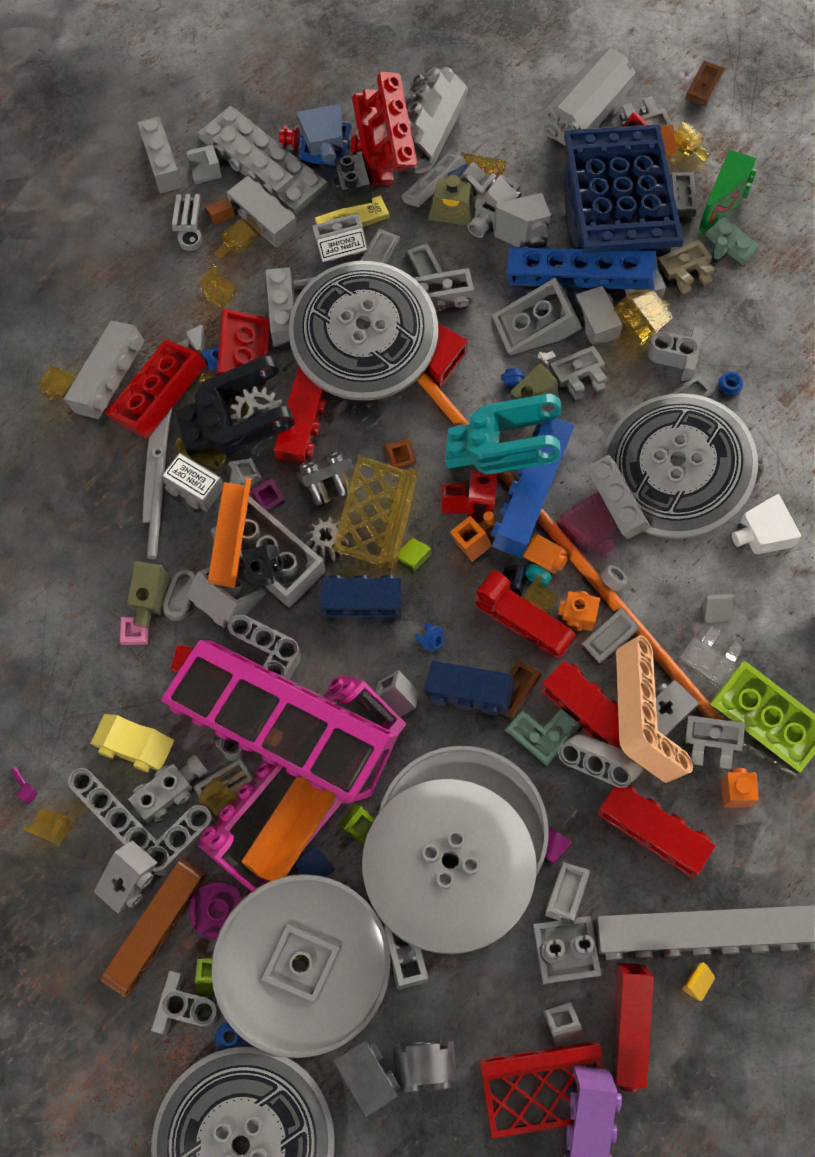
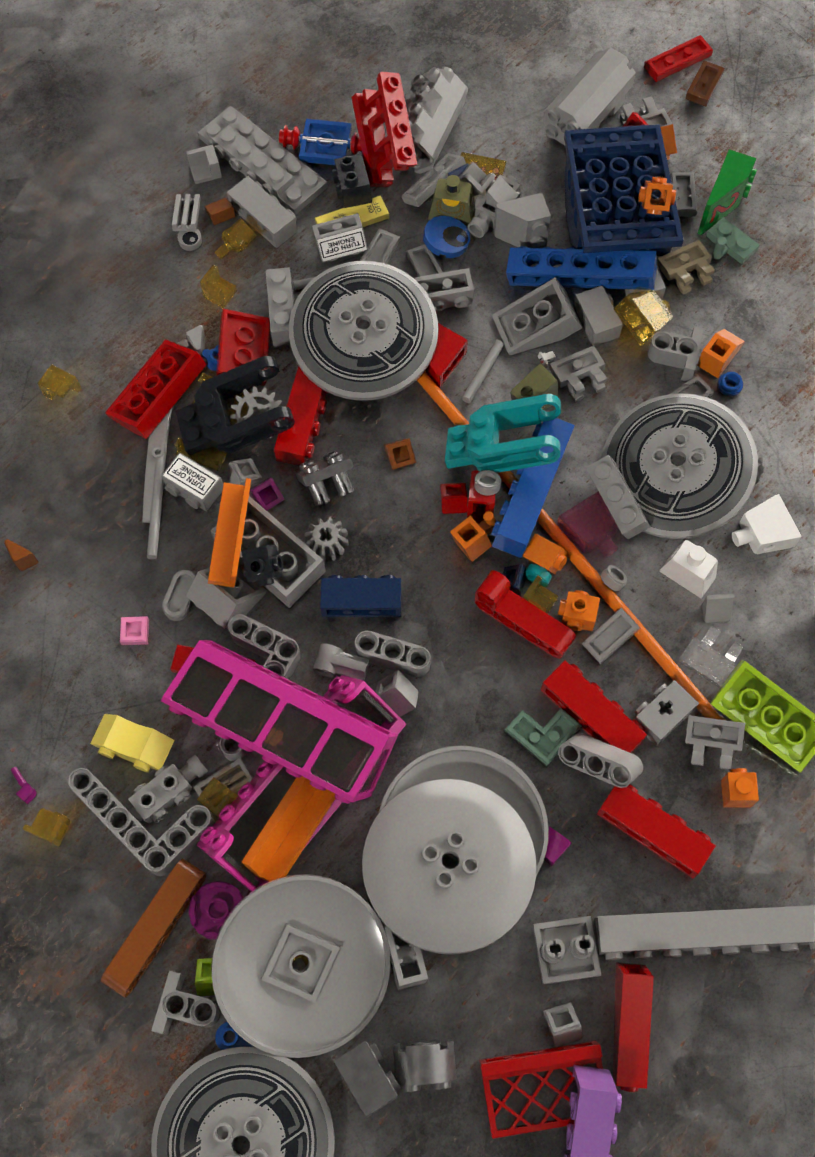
light grey brick [64,320,145,419] -> none
light grey brick [93,841,157,914] -> none
olive torso [127,561,172,628] -> none
light grey brick [137,116,182,194] -> none
dark blue slope [294,845,335,877] -> none
sand blue torso [297,104,343,163] -> none
clear yellow fence [333,455,419,572] -> none
lime slope [338,804,375,846] -> none
lime slope [395,538,432,572] -> none
blue plate [415,623,444,652] -> none
dark blue brick [424,660,515,715] -> none
blue plate [501,368,526,387] -> none
reddish brown plate [501,660,542,720] -> none
light grey tile [545,862,590,925] -> none
light nougat beam [616,636,693,783] -> none
clear yellow piece [674,121,711,161] -> none
yellow slope [682,962,715,1001] -> none
none -> dark orange slope [4,539,38,571]
none -> light grey piece [312,644,370,680]
none -> light grey beam [355,631,431,677]
none -> blue tile [423,216,470,258]
none -> light grey bar [462,340,504,403]
none -> light grey tile [474,470,501,496]
none -> orange brick [638,177,676,215]
none -> red tile [644,35,713,82]
none -> white torso [659,540,718,599]
none -> orange slope [697,329,745,378]

